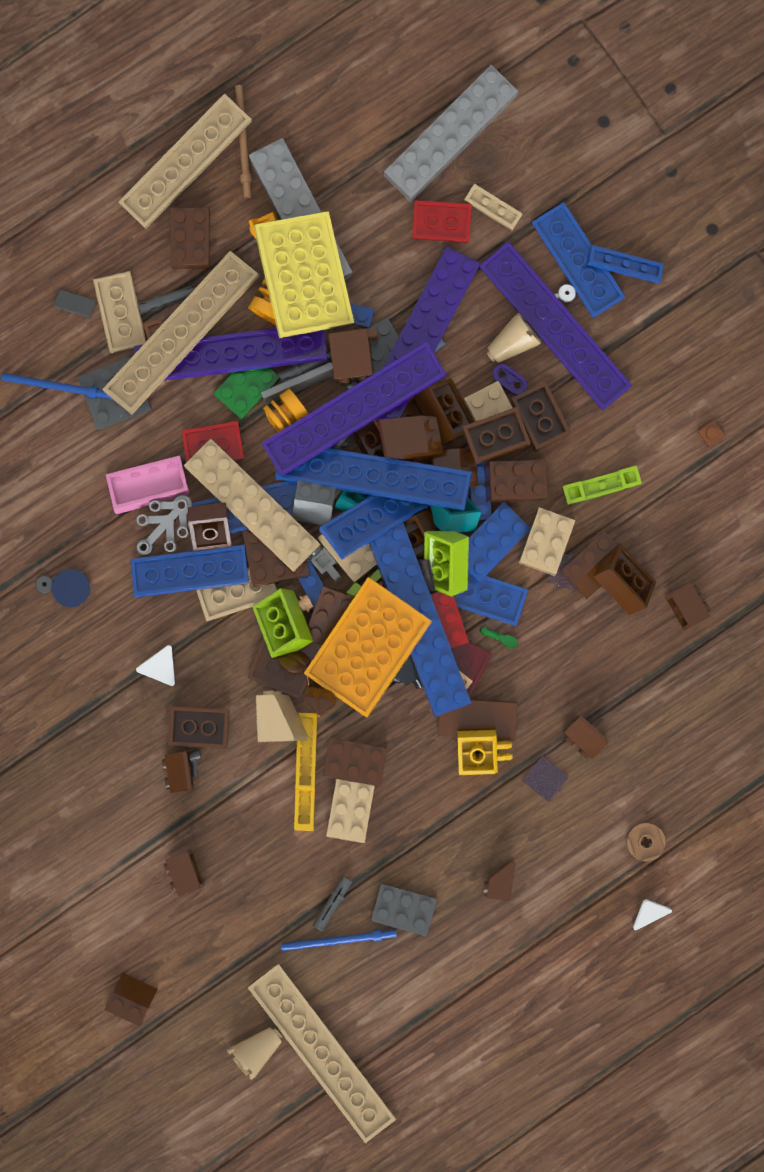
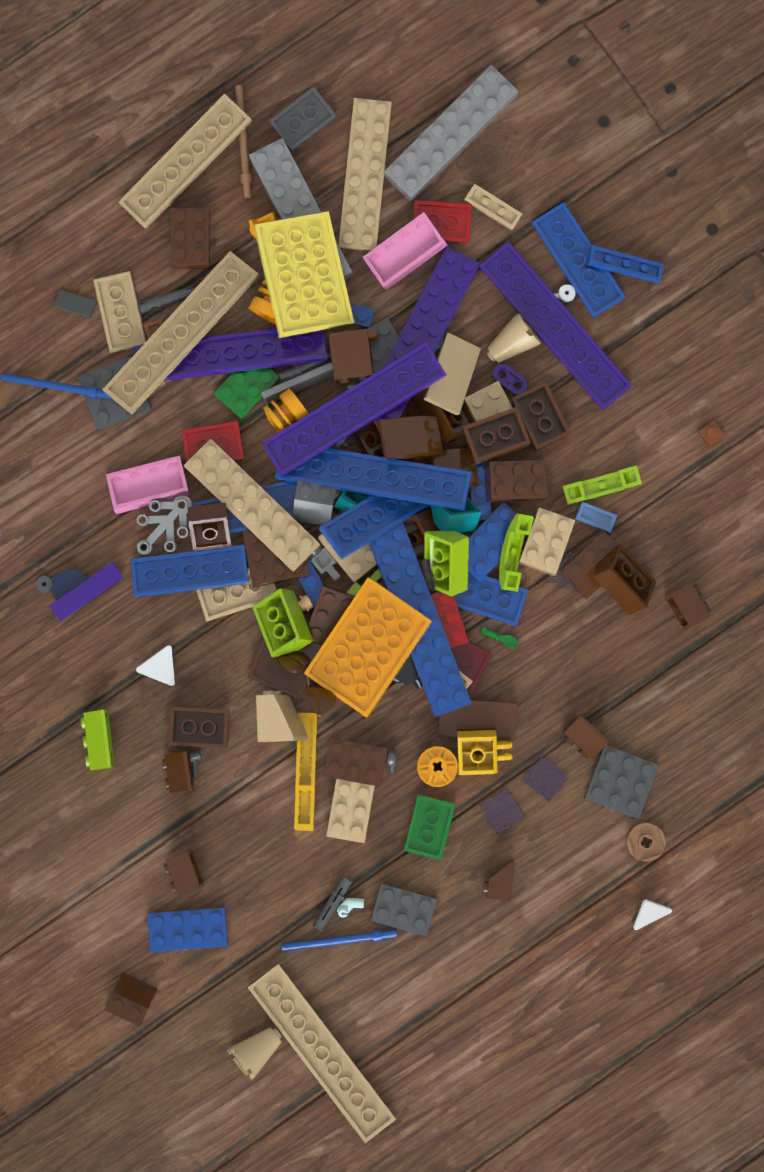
none -> dark purple tile [49,562,123,621]
none -> lime slope [81,710,115,770]
none -> blue plate [147,907,228,952]
none -> dark grey plate [269,87,337,152]
none -> light aqua arm [337,898,364,917]
none -> tan plate [339,98,392,252]
none -> bright pink slope [363,212,448,290]
none -> dark grey piece [387,749,396,773]
none -> green plate [404,795,455,860]
none -> light orange wheel [417,746,458,787]
none -> tan tile [424,332,481,415]
none -> clear purple piece [480,789,524,834]
none -> lime slope [499,513,534,592]
none -> medium blue tile [575,501,618,533]
none -> dark grey plate [584,745,659,819]

